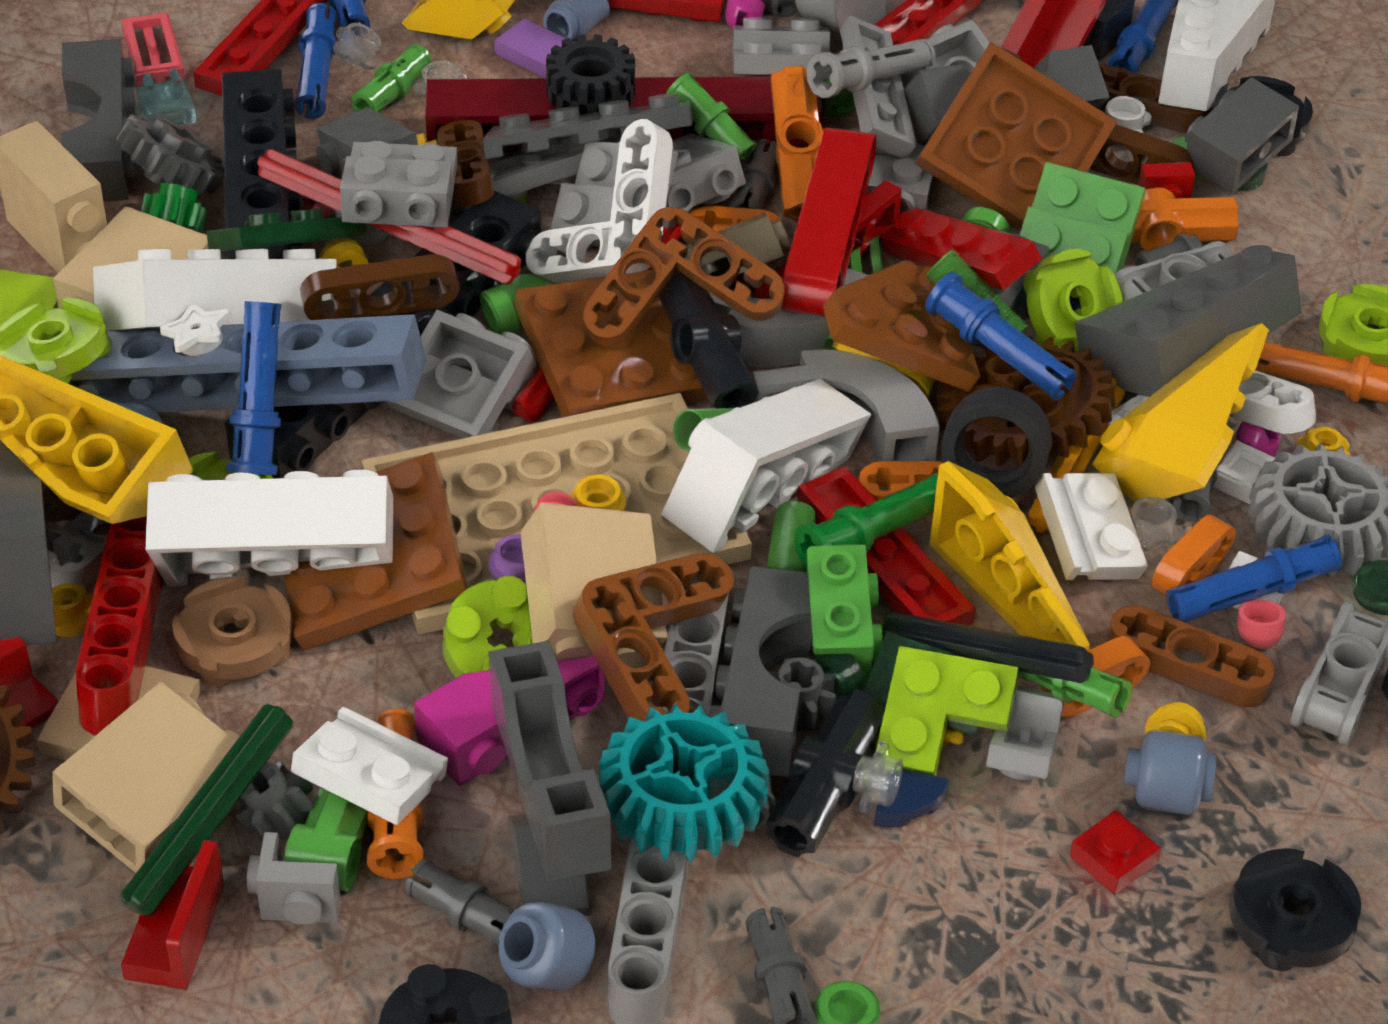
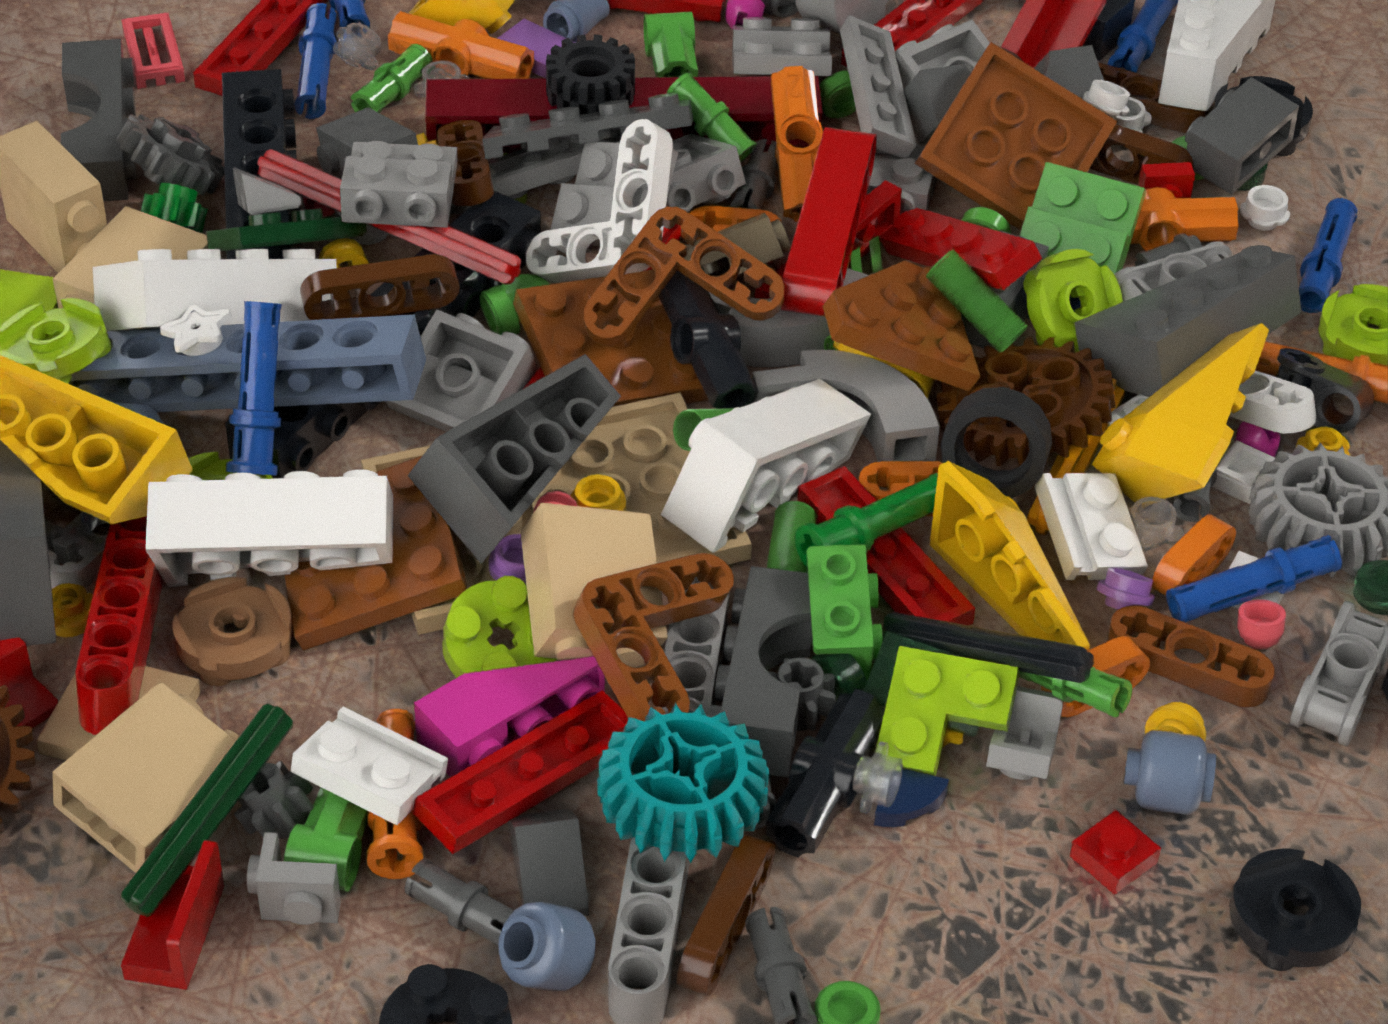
clear light blue tile [135,69,196,125] -> none
dark grey arch [488,641,612,882] -> none
light grey pin [806,39,935,98] -> none
blue pin [925,272,1077,401] -> none
none -> light grey slope [233,167,301,215]
none -> orange piece [388,11,535,79]
none -> dark grey wedge [407,354,621,564]
none -> red plate [413,690,628,854]
none -> bright green piece [643,12,698,77]
none -> reddish brown beam [677,834,775,996]
none -> white plate [1083,80,1130,119]
none -> medium lavender plate [1096,568,1155,610]
none -> white plate [1240,185,1290,231]
none -> black piece [1276,348,1374,433]
none -> blue pin [1299,198,1358,313]

